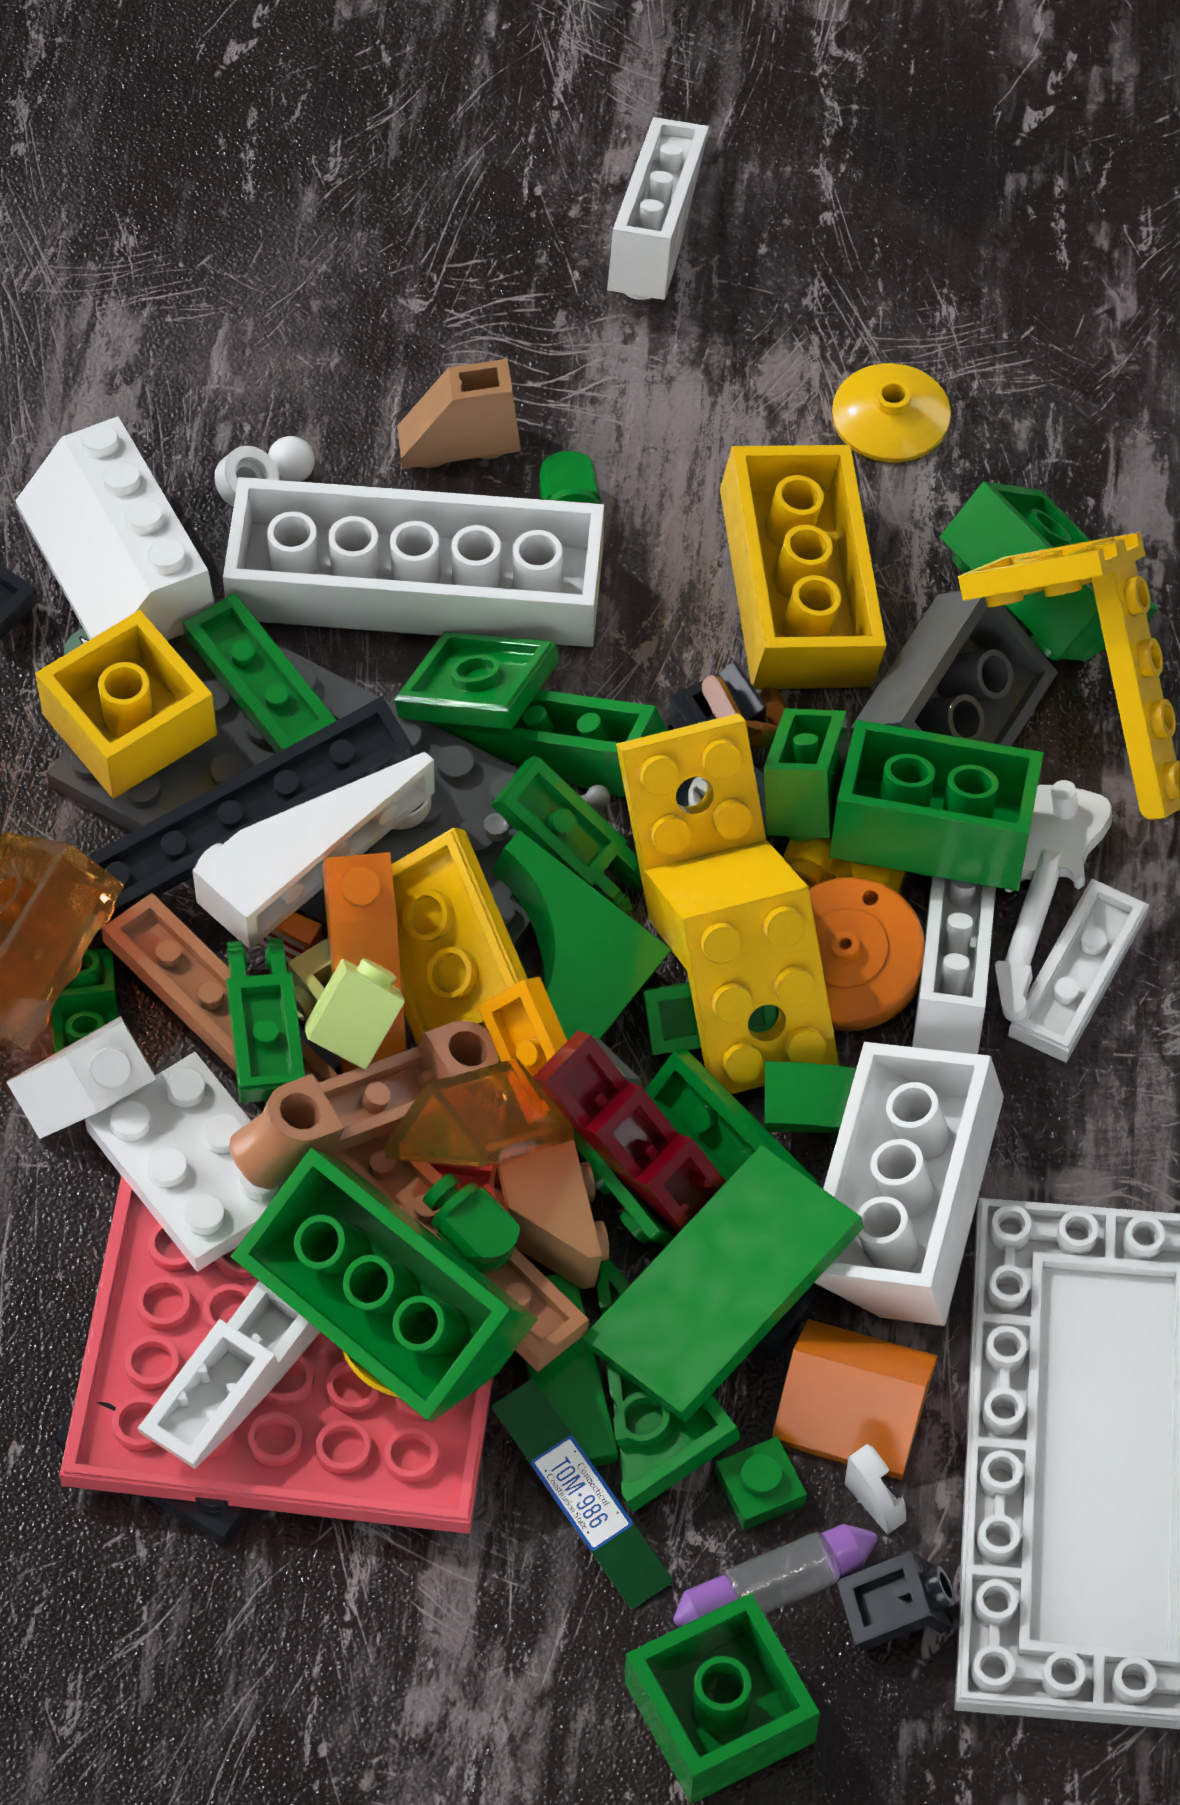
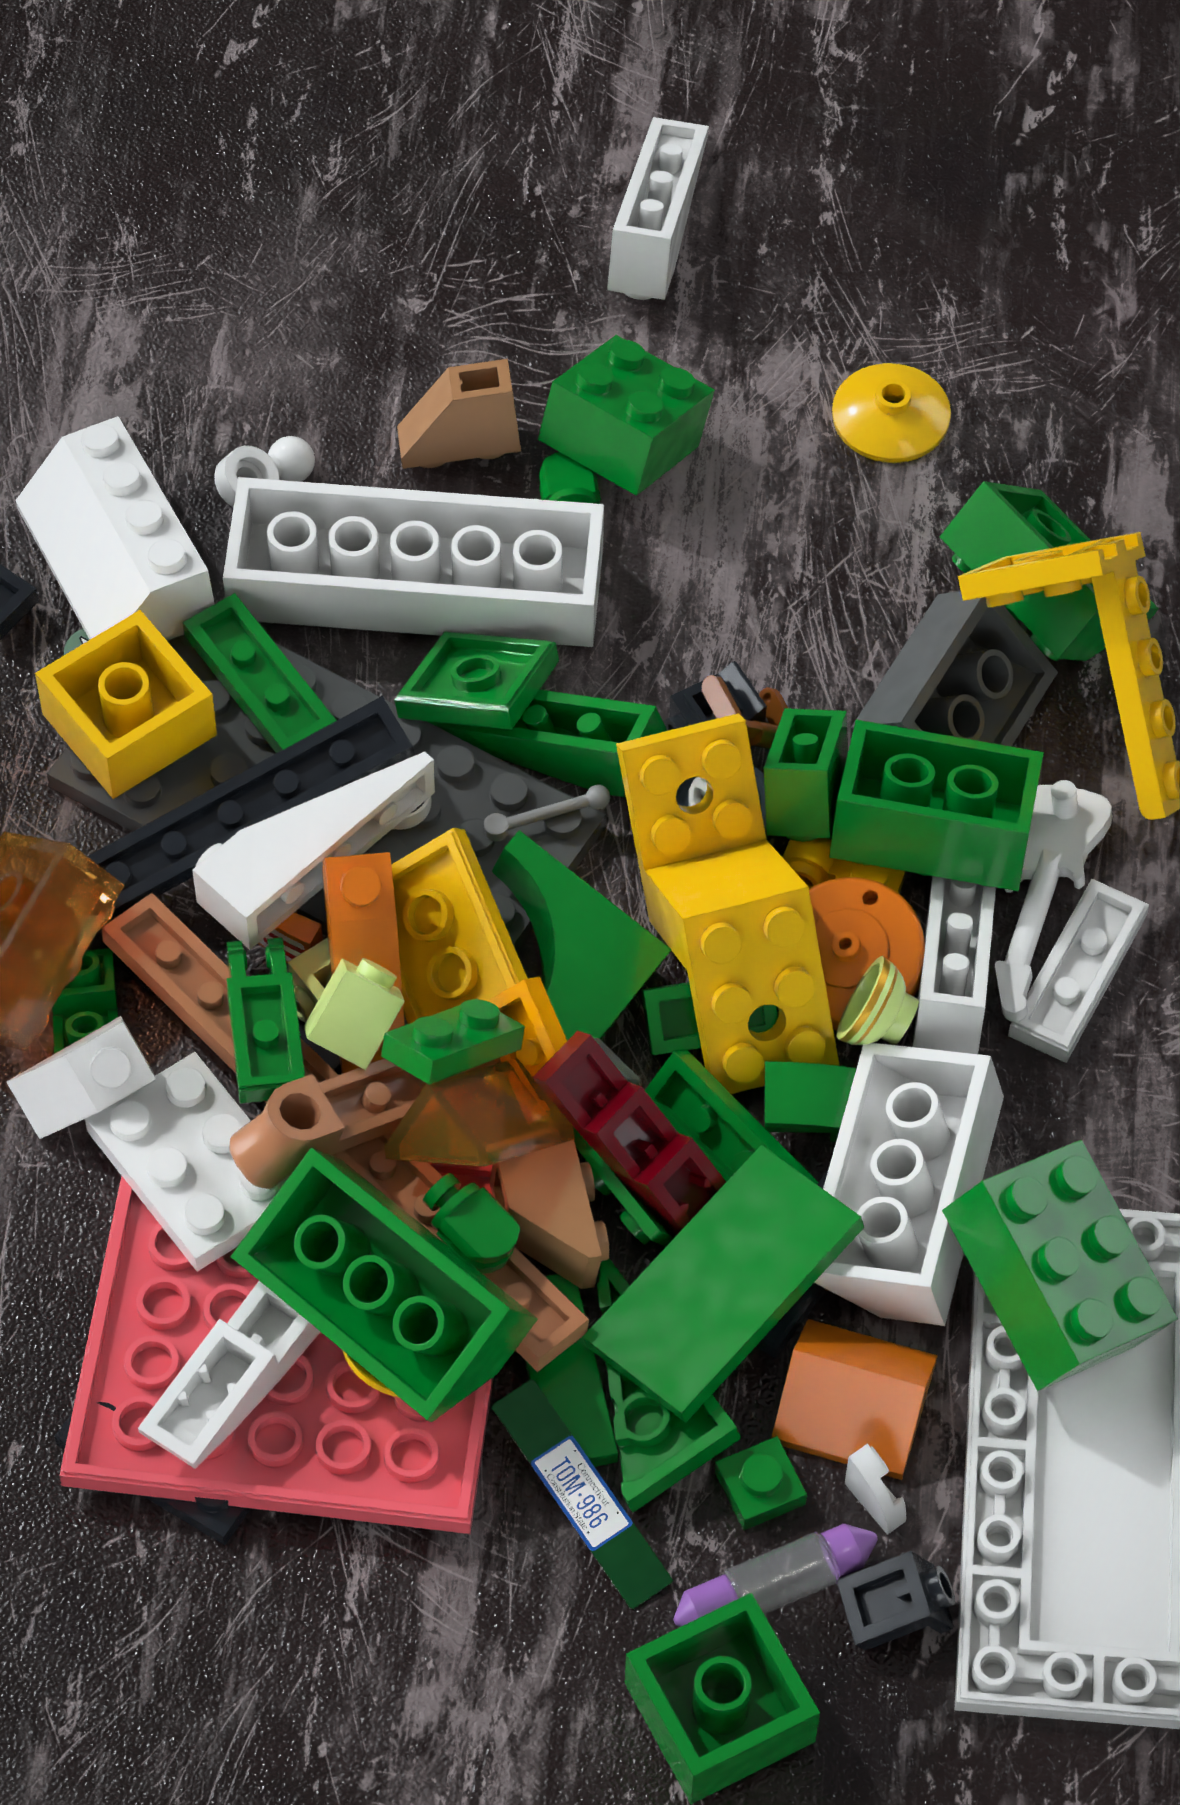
green hinge [490,756,644,915] -> none
yellow brick [720,445,886,689] -> none
none -> green plate [381,999,525,1085]
none -> green brick [538,335,715,496]
none -> yellowish green piece [837,956,919,1045]
none -> green brick [942,1139,1178,1392]

